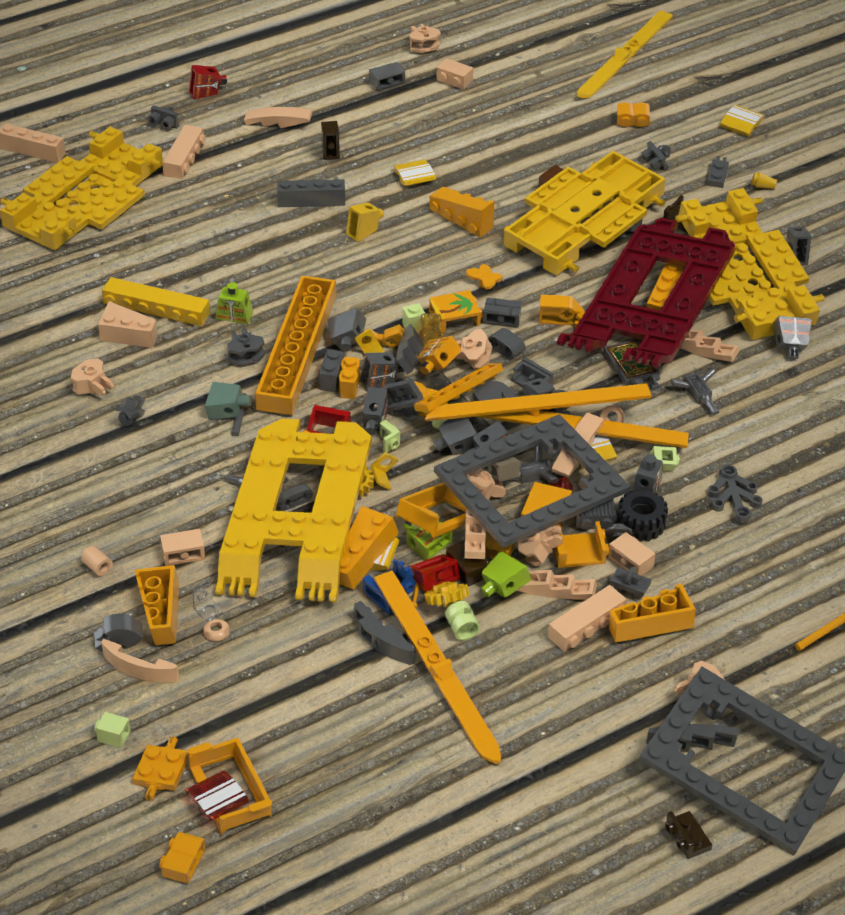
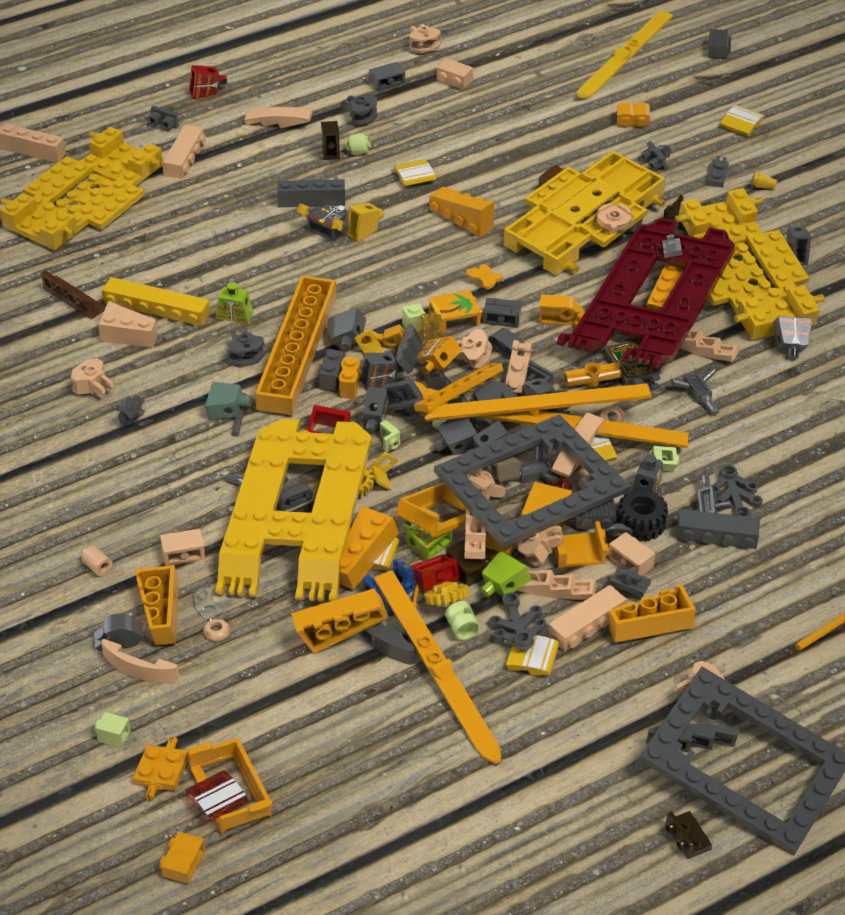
none -> reddish brown fence [41,270,105,320]
none -> light orange wedge [291,589,388,654]
none -> dark grey torso [297,204,348,241]
none -> dark grey hinge [341,95,377,125]
none -> yellowish green head [346,133,371,156]
none -> dark grey plant [489,592,547,650]
none -> light nougat plate [505,340,533,394]
none -> slope [506,635,559,676]
none -> light orange piece [563,362,621,387]
none -> light nougat plate [597,203,632,233]
none -> light grey tile [662,235,682,258]
none -> dark grey brick [677,509,760,549]
none -> flat silver piece [695,471,732,513]
none -> dark grey brick [708,28,731,59]

